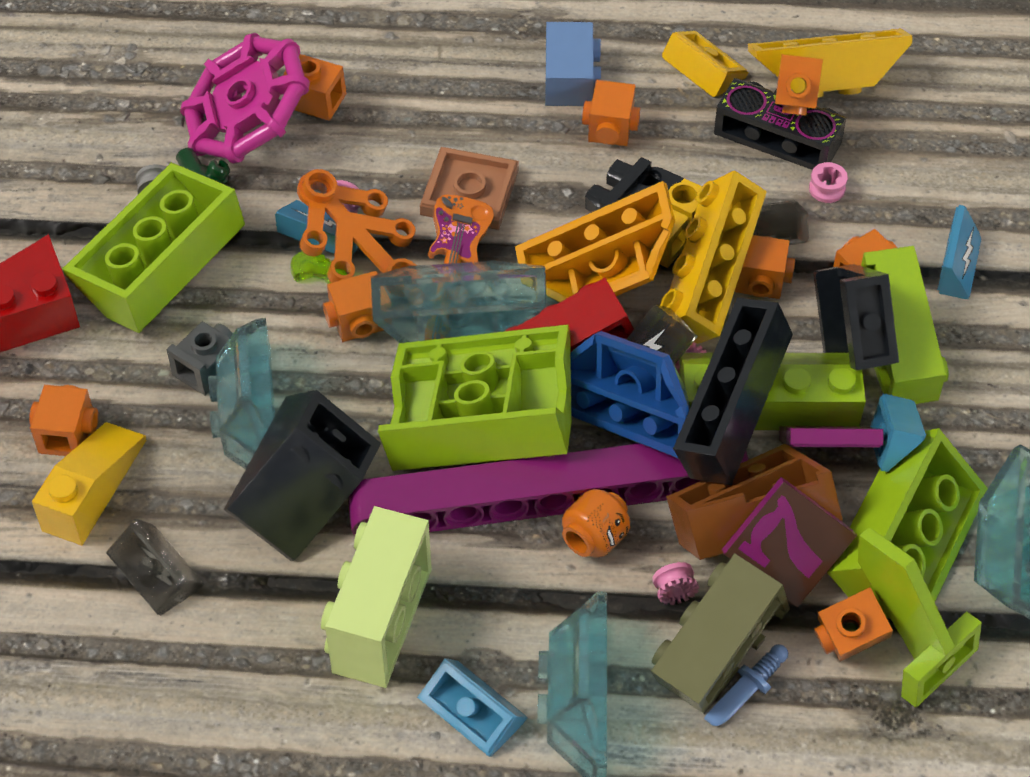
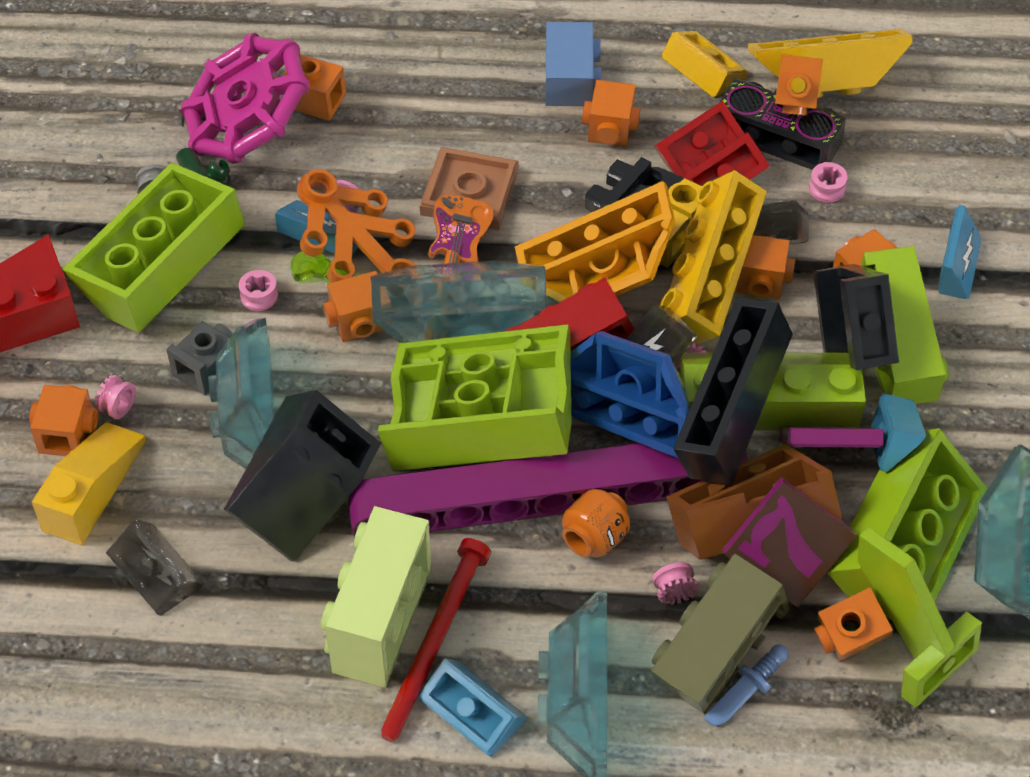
none -> bright pink bush [94,375,137,419]
none -> bright pink bush [238,270,278,311]
none -> red bar [381,538,492,742]
none -> red slope [654,100,770,186]

